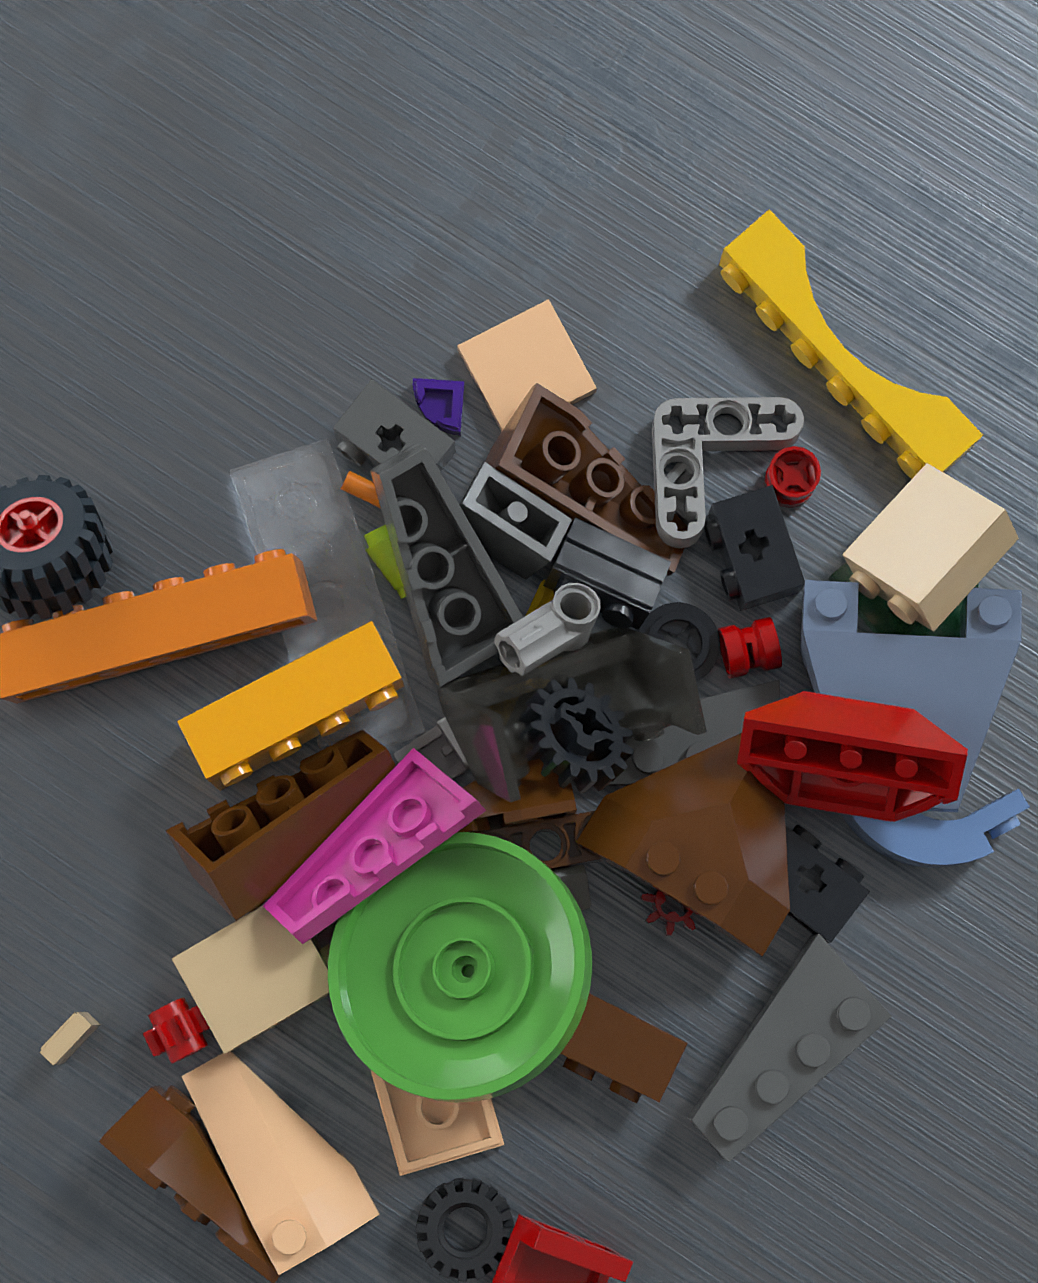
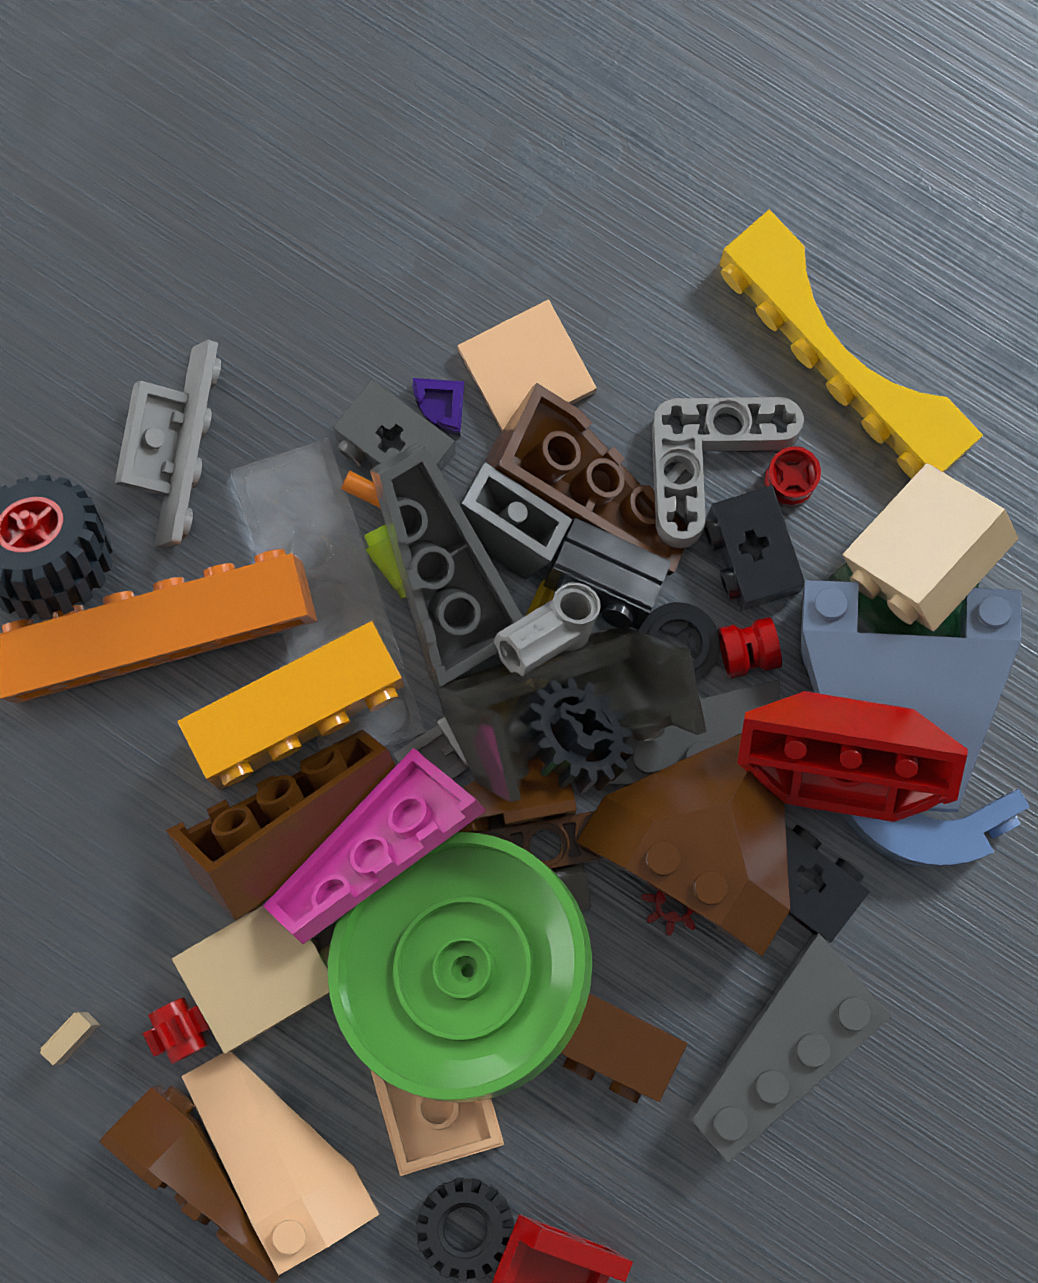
none -> light grey bracket [114,340,221,548]

